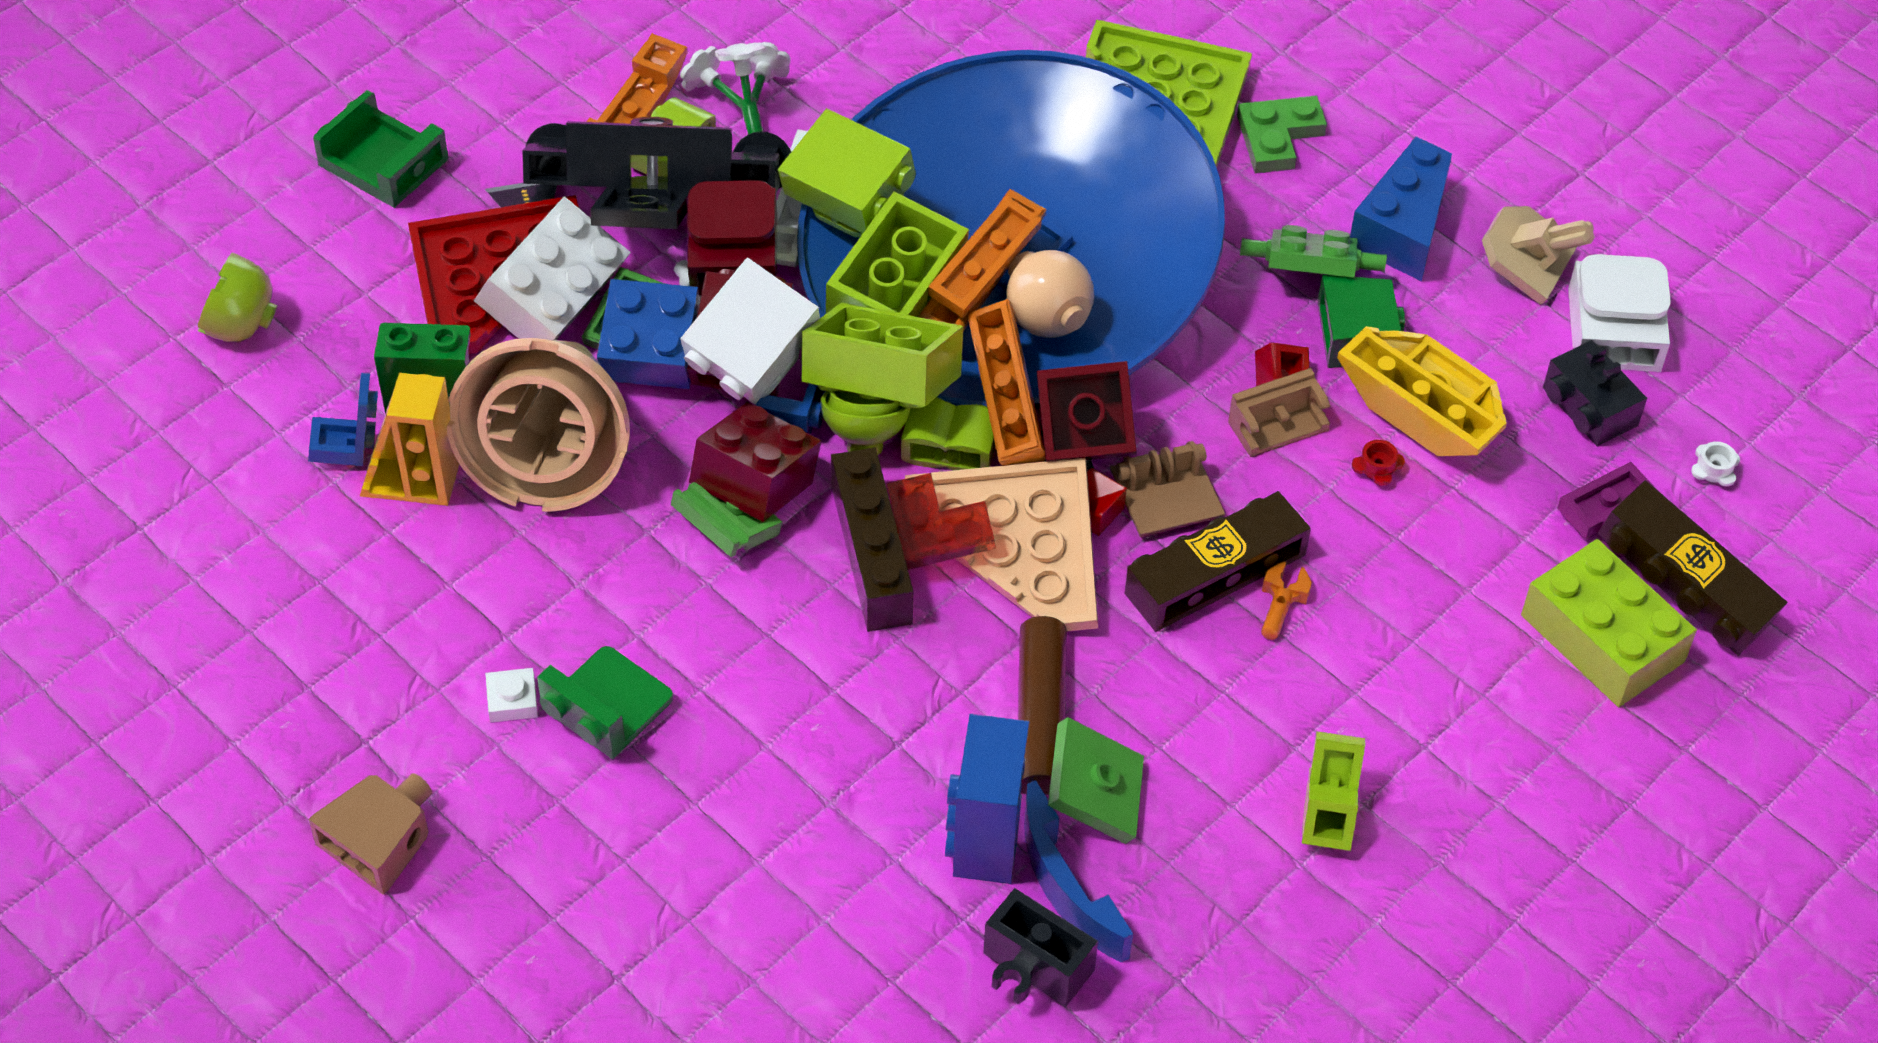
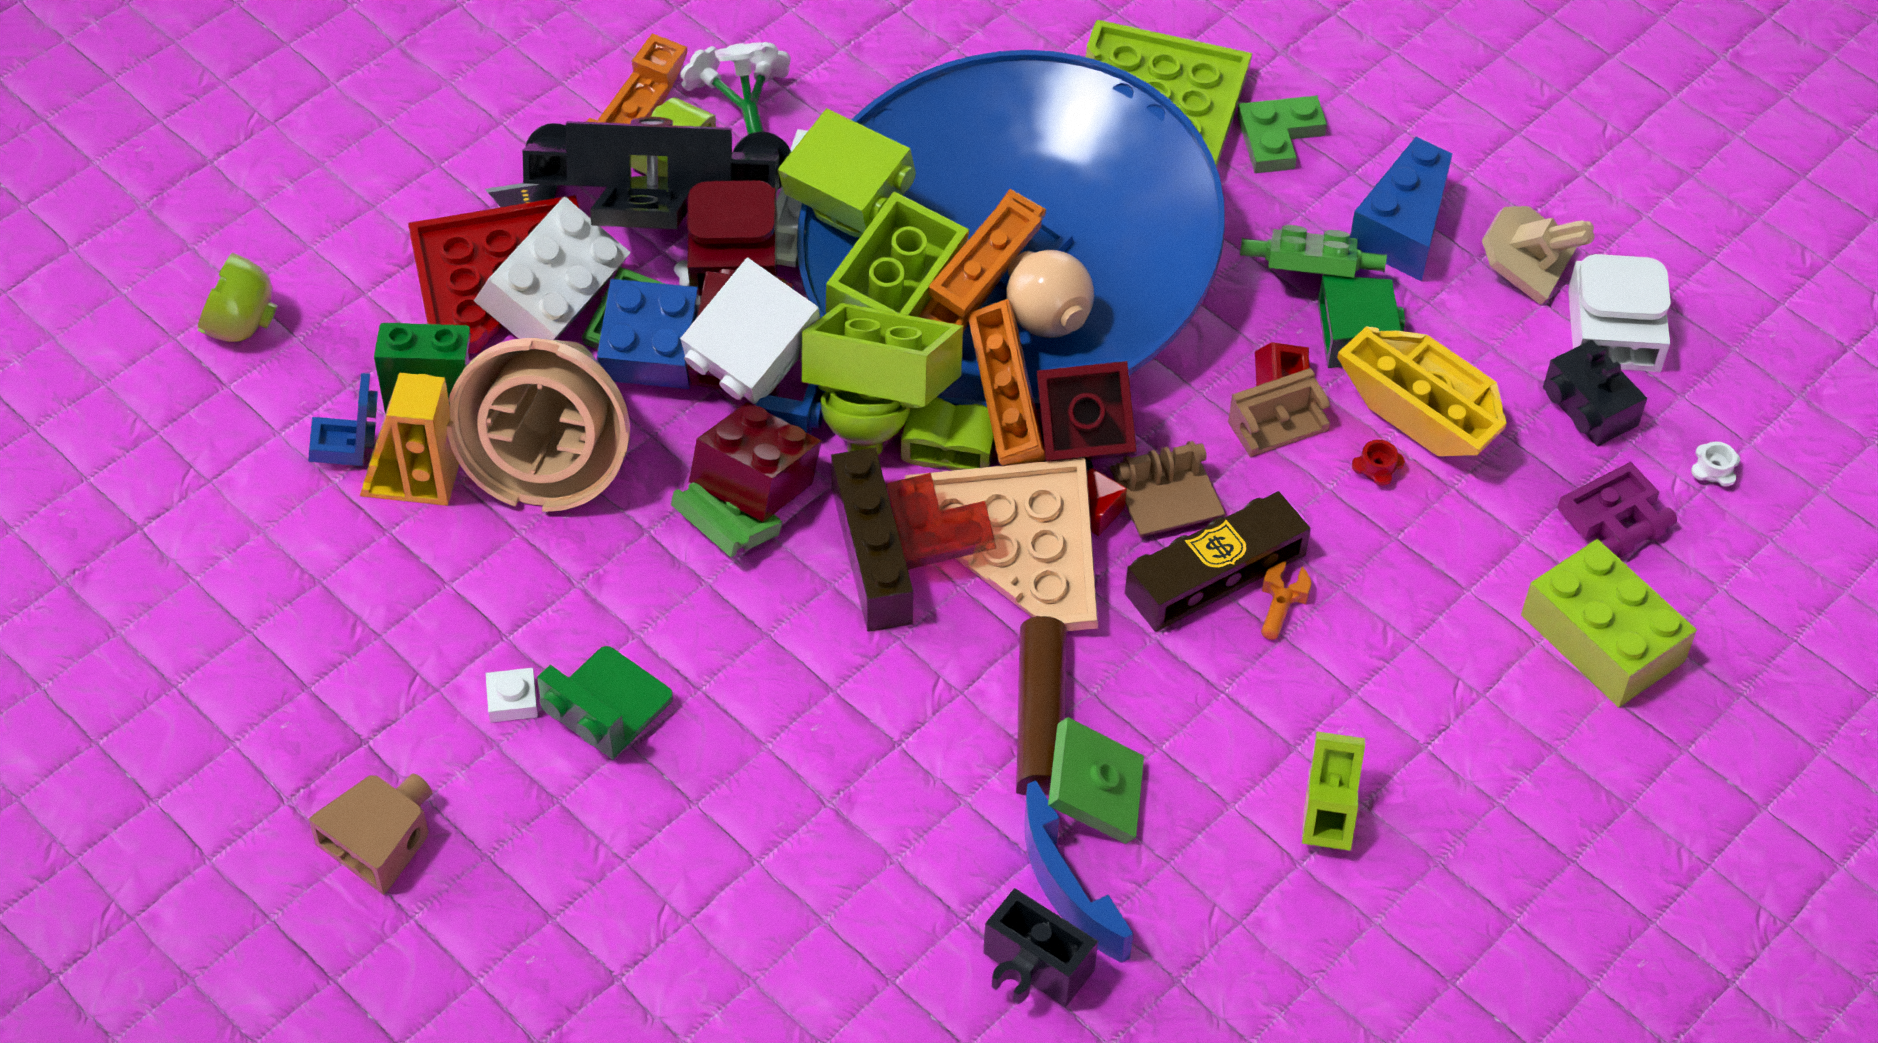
green panel [313,90,449,208] -> none
blue wedge [945,714,1029,884] -> none
dark brown brick [1598,480,1788,656] -> none

